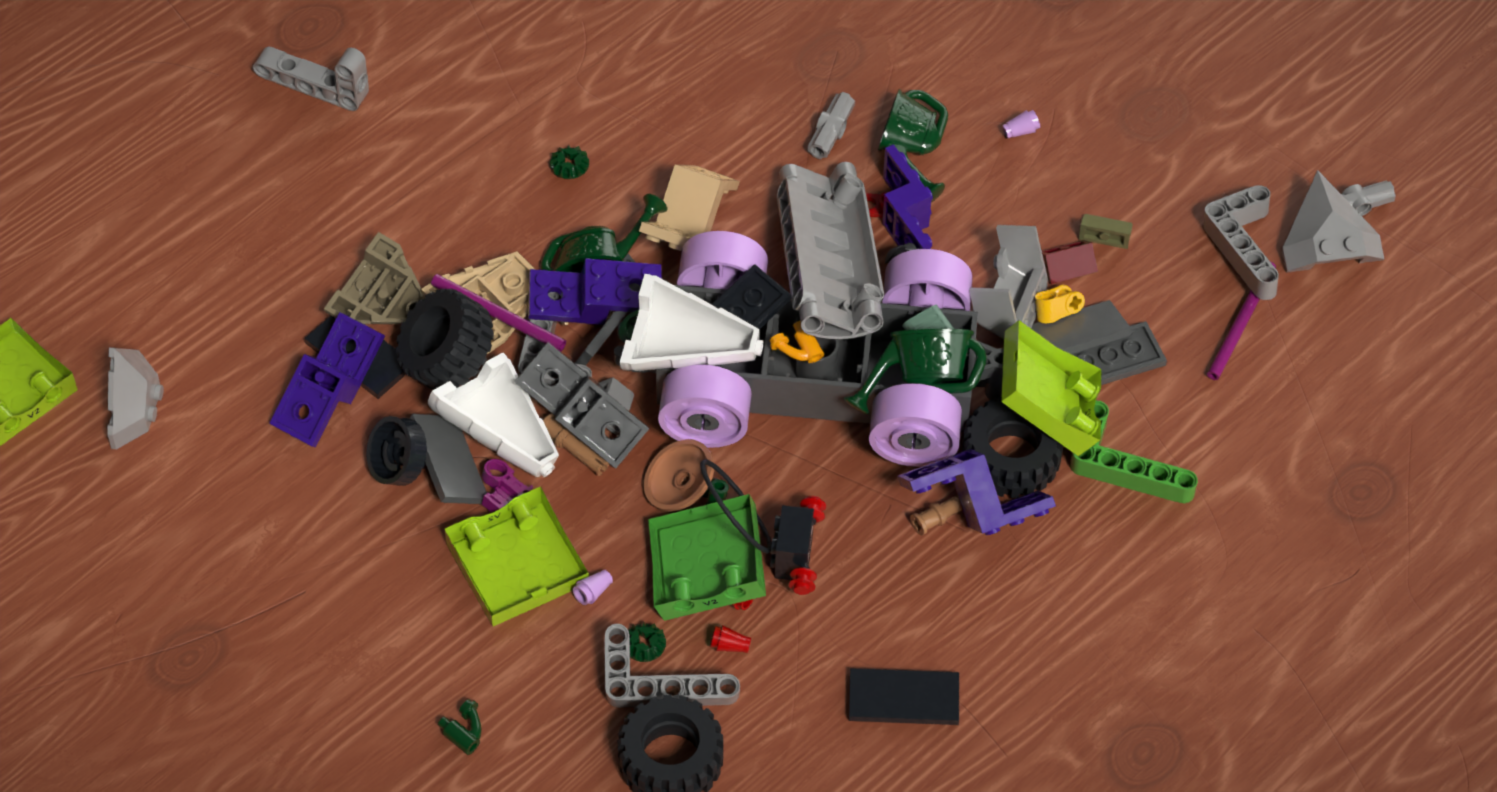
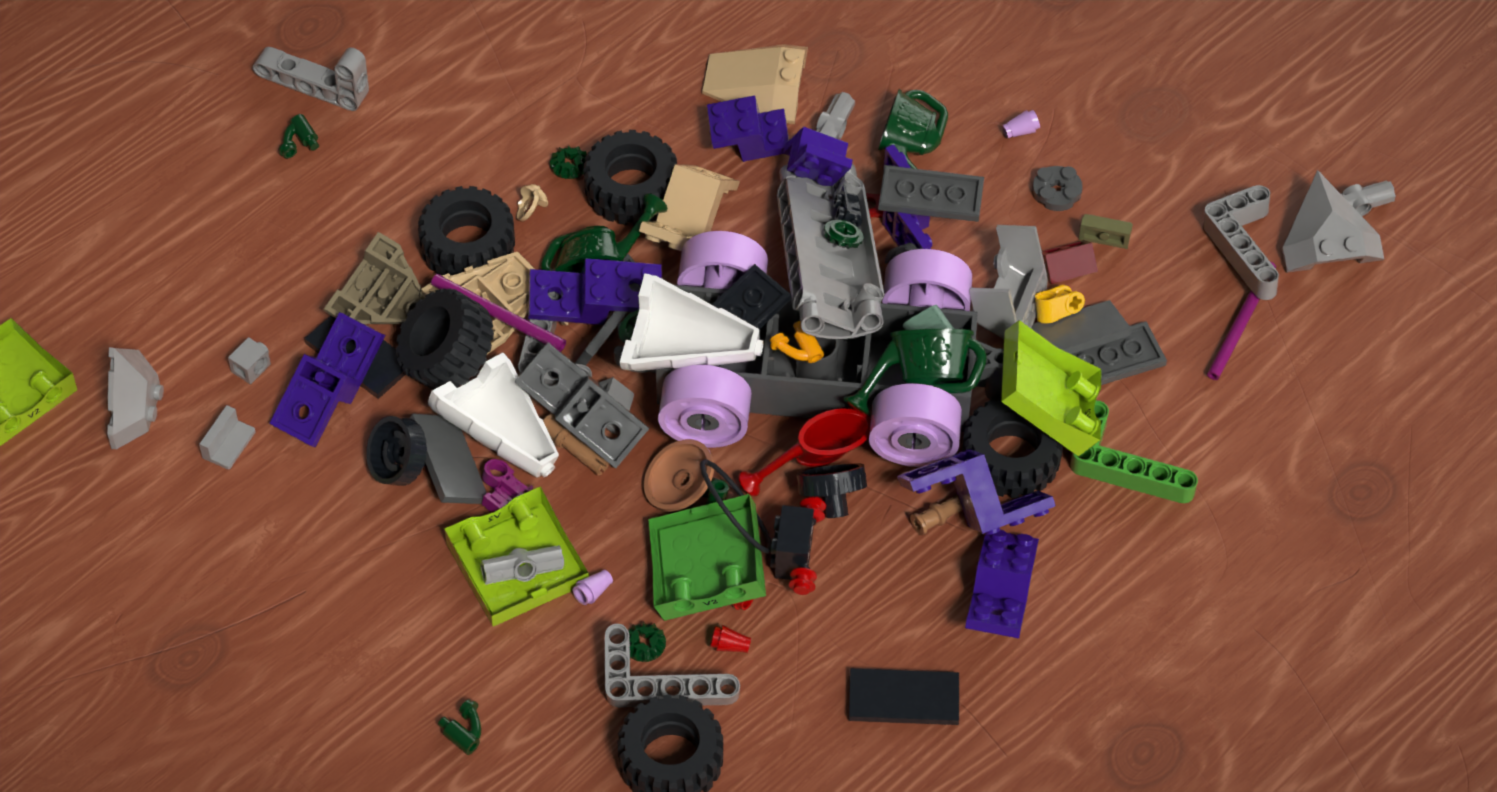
none -> light grey panel [199,405,256,469]
none -> light grey brick [228,337,271,385]
none -> dark green plant [279,114,319,158]
none -> black tyre [418,186,515,276]
none -> light grey piece [480,545,564,585]
none -> tan piece [517,184,548,222]
none -> black tyre [583,130,677,225]
none -> tan wedge [702,44,808,124]
none -> dark purple bracket [707,95,789,162]
none -> red piece [739,408,871,497]
none -> dark purple bracket [783,126,853,187]
none -> black piece [797,463,867,518]
none -> dark green gear [824,220,864,249]
none -> black hinge [833,184,863,227]
none -> dark grey tile [878,165,984,222]
none -> dark purple bracket [965,529,1039,638]
none -> dark grey plate [1032,166,1082,211]

